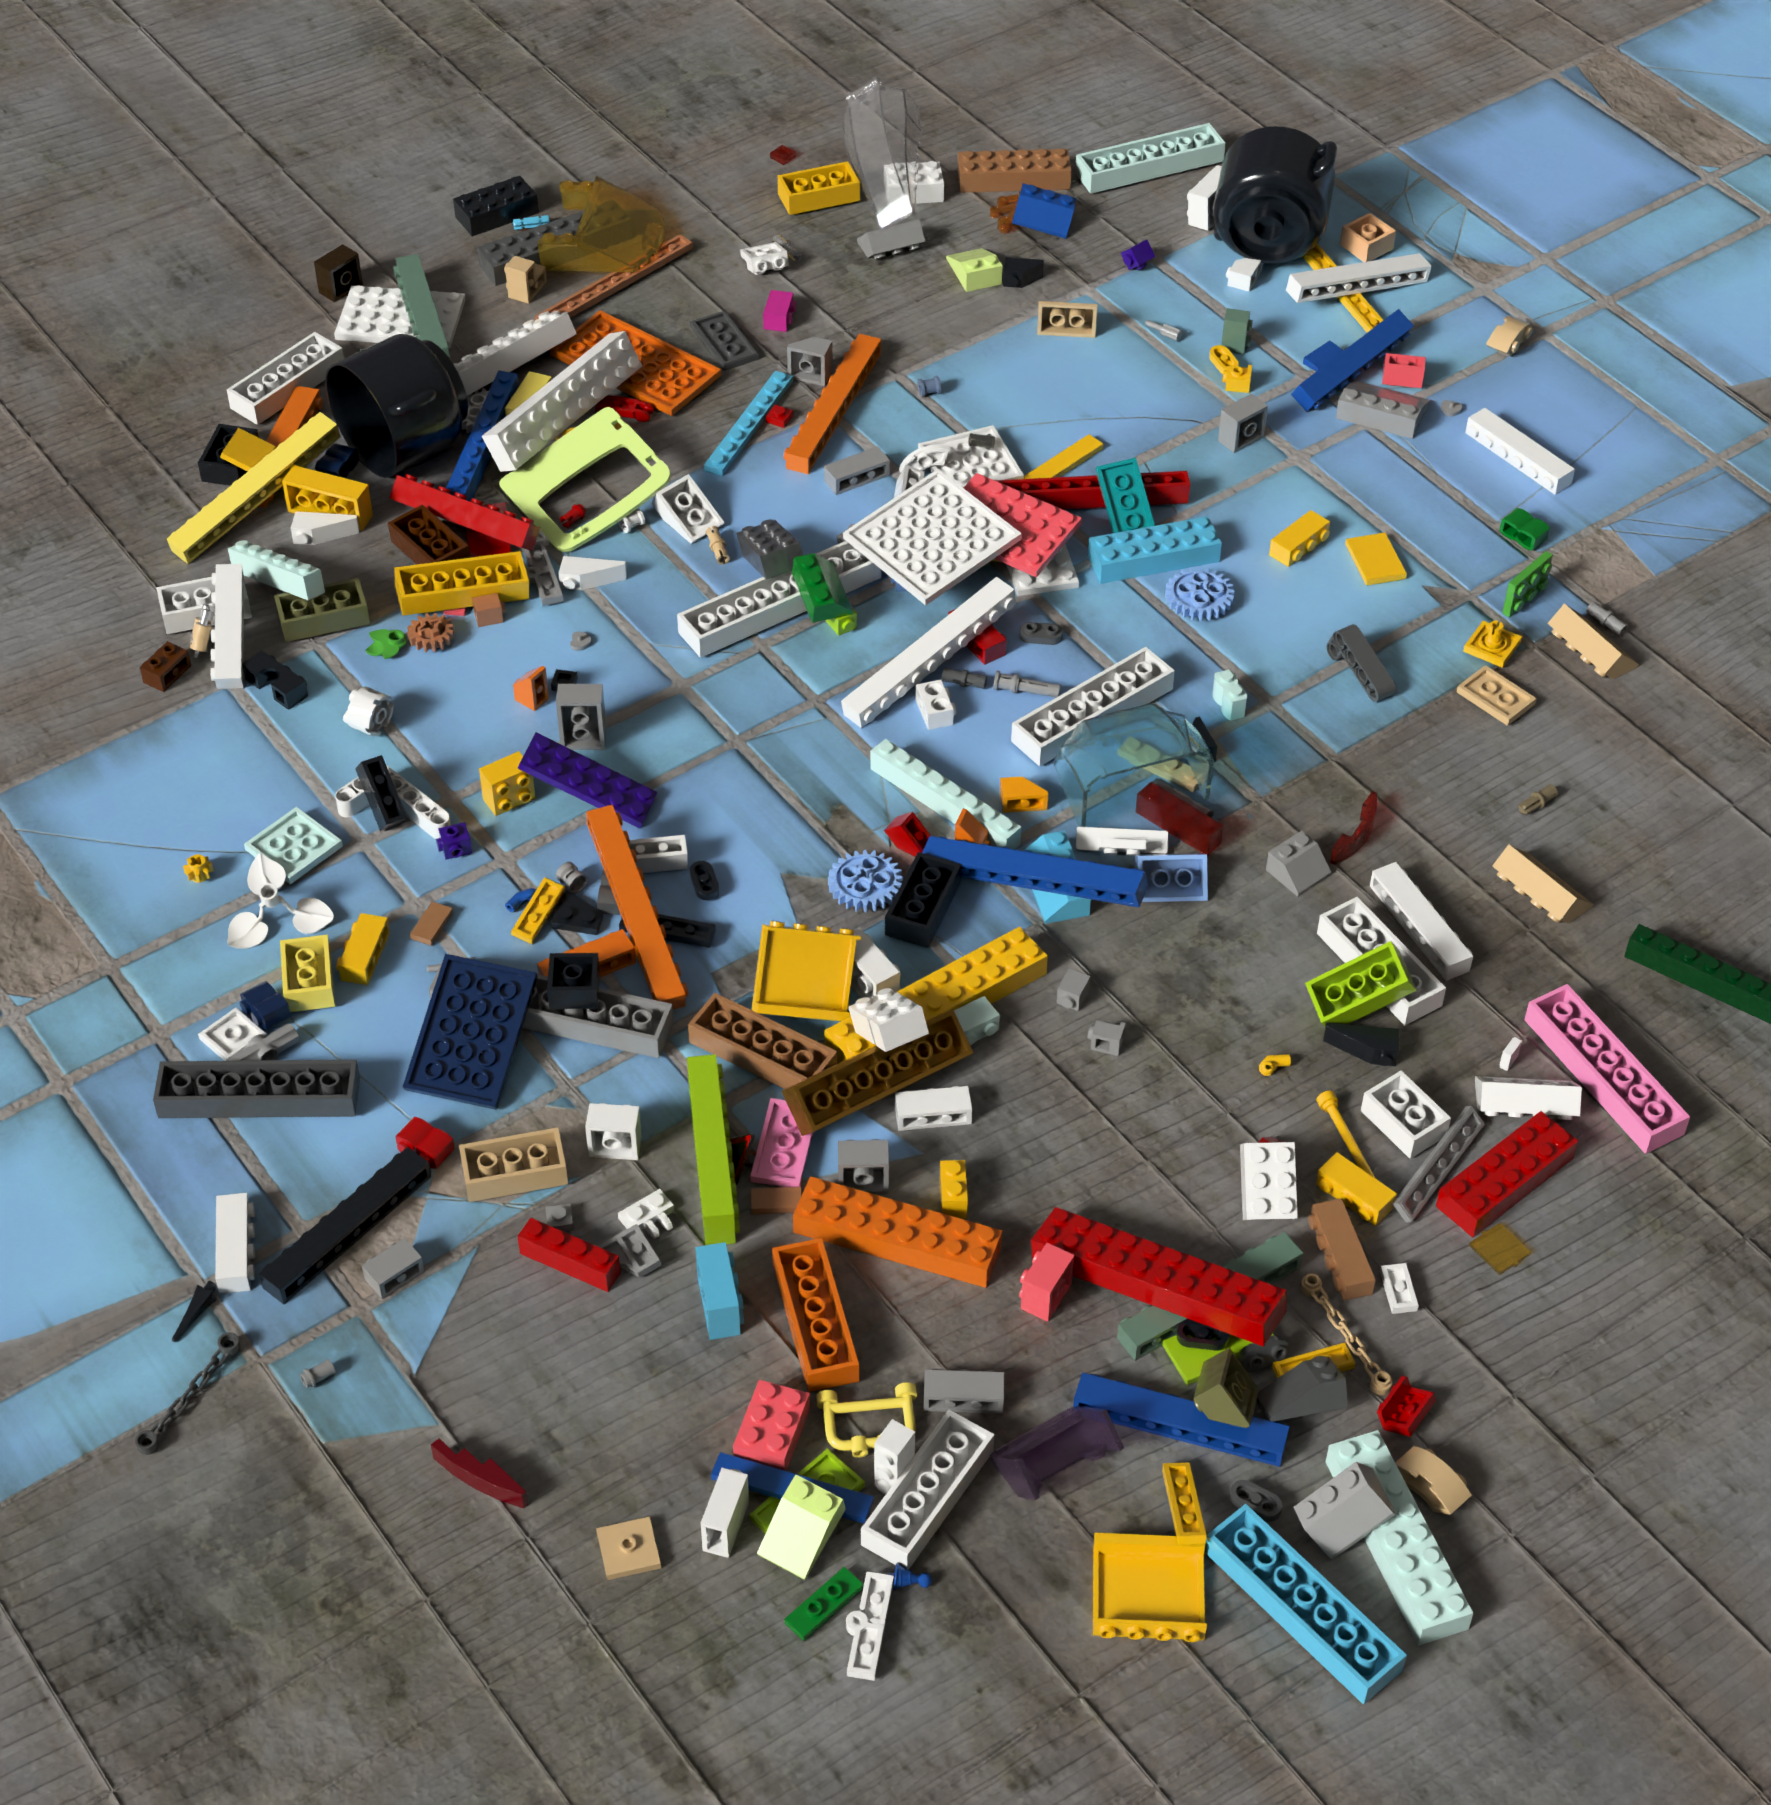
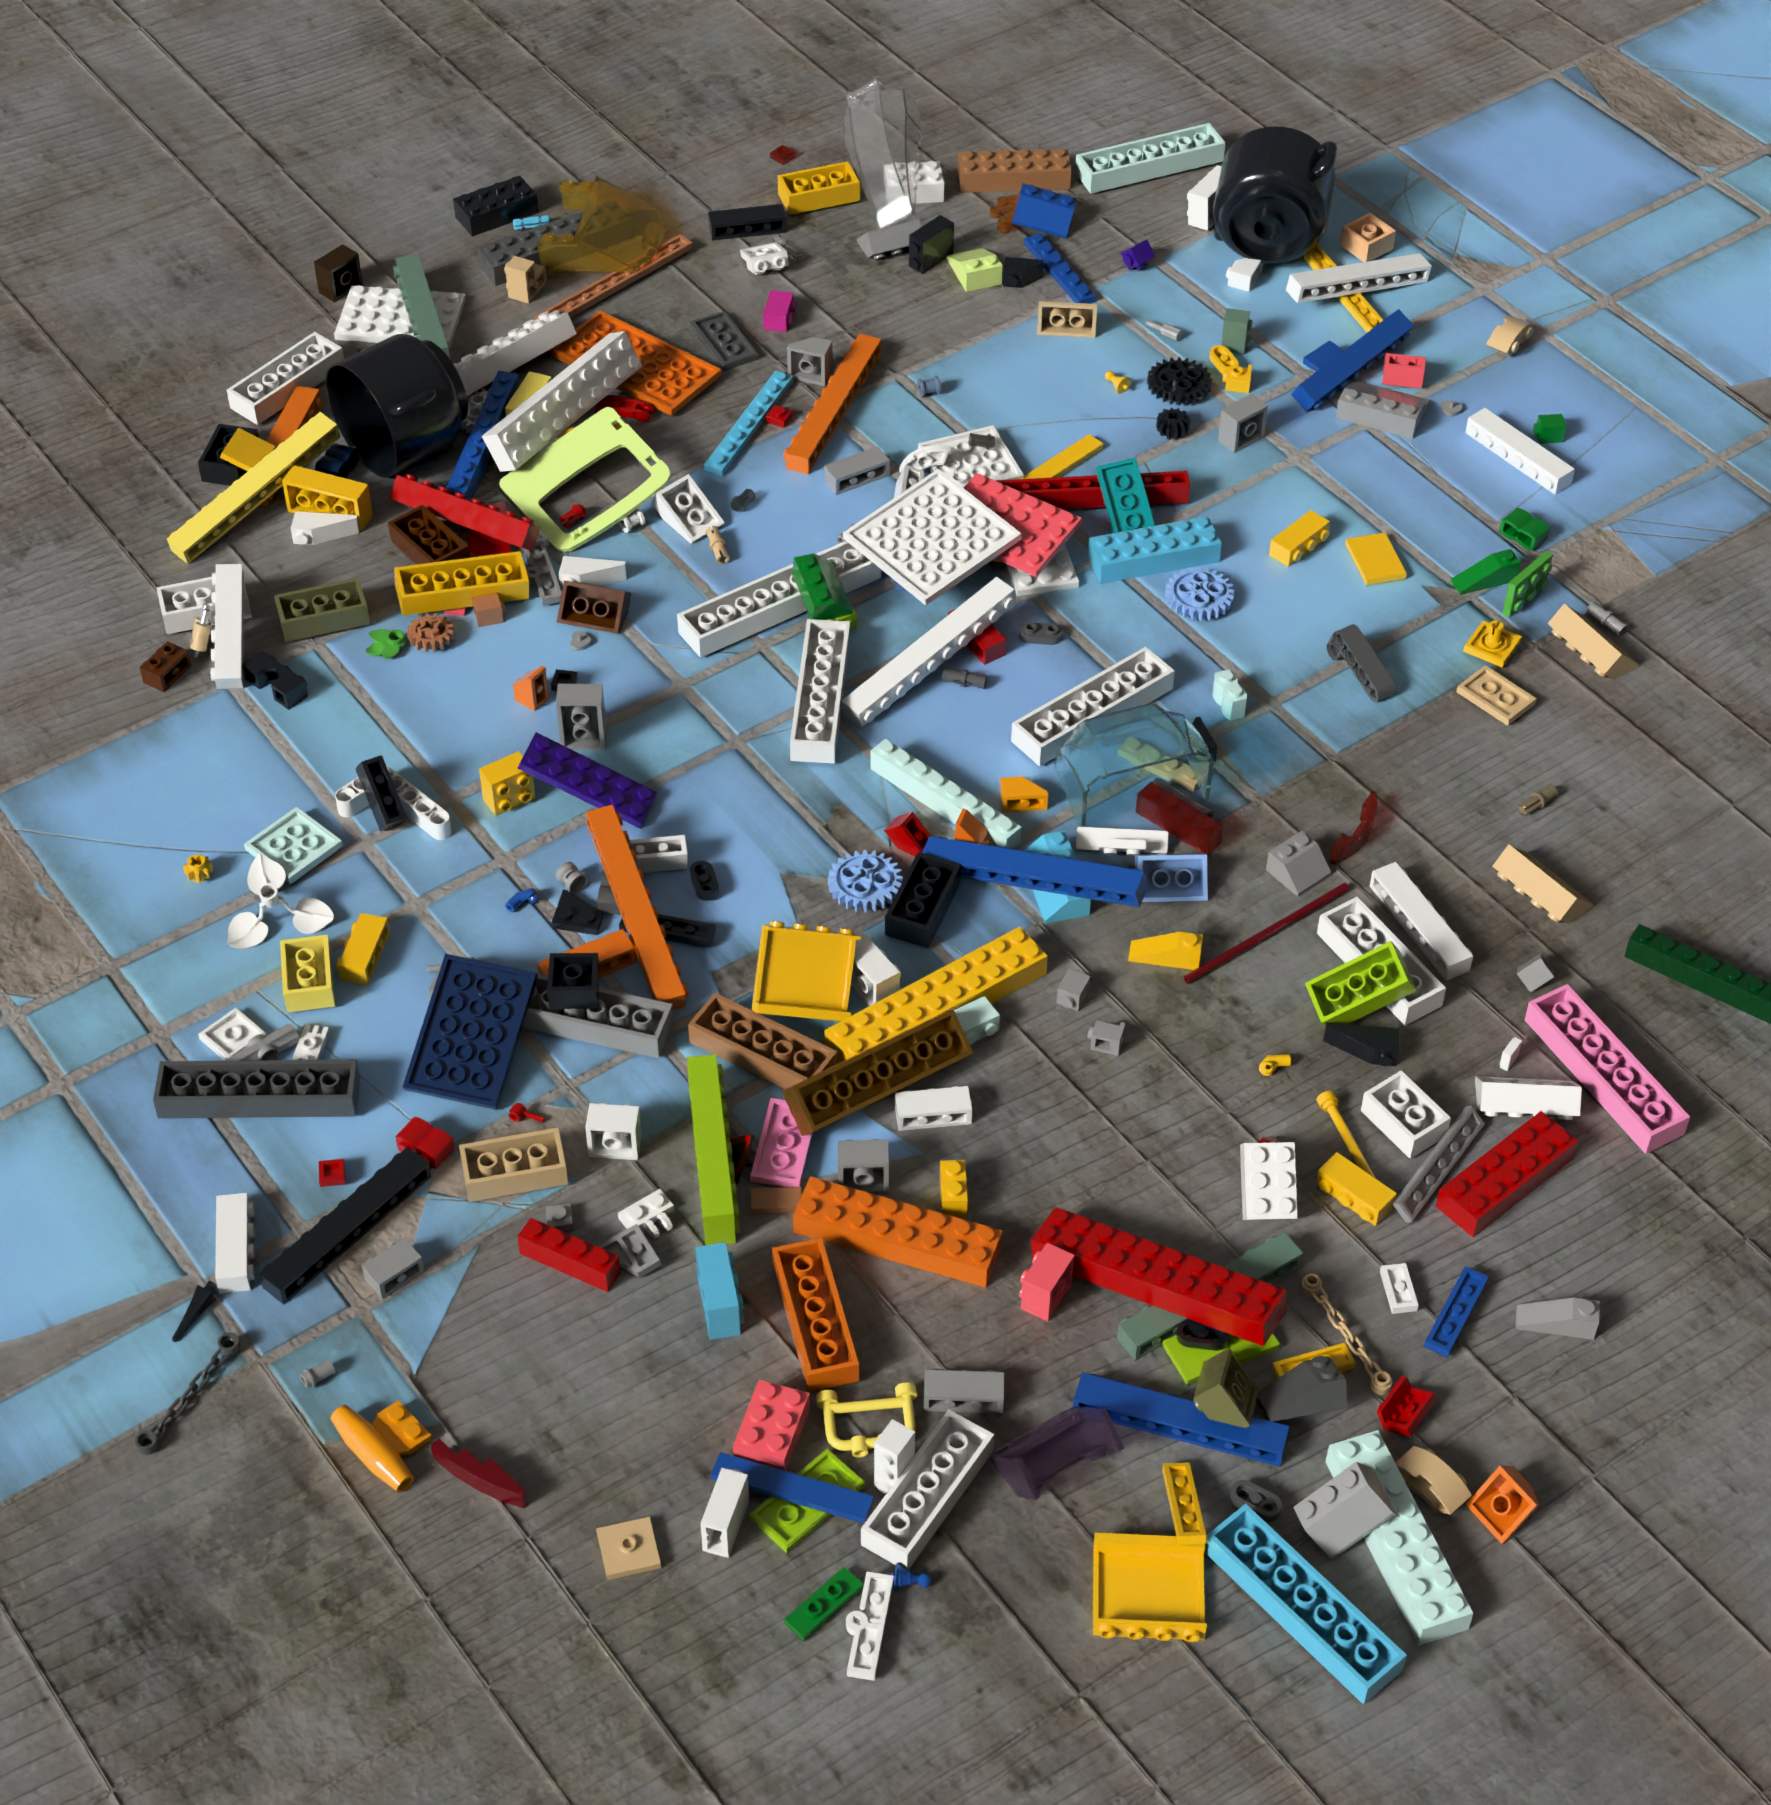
light aqua brick [228,540,325,600] -> none
dark blue brick [239,981,292,1029] -> none
white brick [343,686,394,737] -> none
medium nougat tile [410,901,453,946] -> none
dark purple brick [436,822,472,860] -> none
yellow tile [511,877,565,944] -> none
flat silver brick [736,519,803,580] -> none
yellowish green slope [757,1474,846,1580] -> none
white piece [848,988,929,1052] -> none
white brick [916,680,956,730] -> none
light grey pin [993,671,1061,697] -> none
dark grey plate [1238,1335,1289,1372] -> none
medium nougat brick [1308,1198,1376,1301] -> none
clear yellow piece [1469,1223,1531,1275] -> none
none -> white hinge [292,1024,330,1060]
none -> red plate [319,1158,346,1187]
none -> light orange plate [330,1400,432,1493]
none -> red hand [509,1103,545,1123]
none -> reddish brown slope [557,580,631,634]
none -> black brick [708,204,786,241]
none -> clear smoke pin [731,489,755,512]
none -> white brick [790,619,850,764]
none -> black brick [909,215,954,274]
none -> blue plate [1024,233,1096,304]
none -> yellow piece [1105,371,1131,394]
none -> yellow slope [1128,932,1203,970]
none -> black gear [1147,357,1212,405]
none -> black gear [1156,407,1190,440]
none -> dark red piece [1183,883,1349,984]
none -> blue plate [1424,1266,1489,1358]
none -> green slope [1451,549,1521,595]
none -> orange slope [1465,1465,1539,1544]
none -> light grey slope [1515,1297,1600,1340]
none -> light grey panel [1517,953,1555,992]
none -> green brick [1533,414,1567,444]

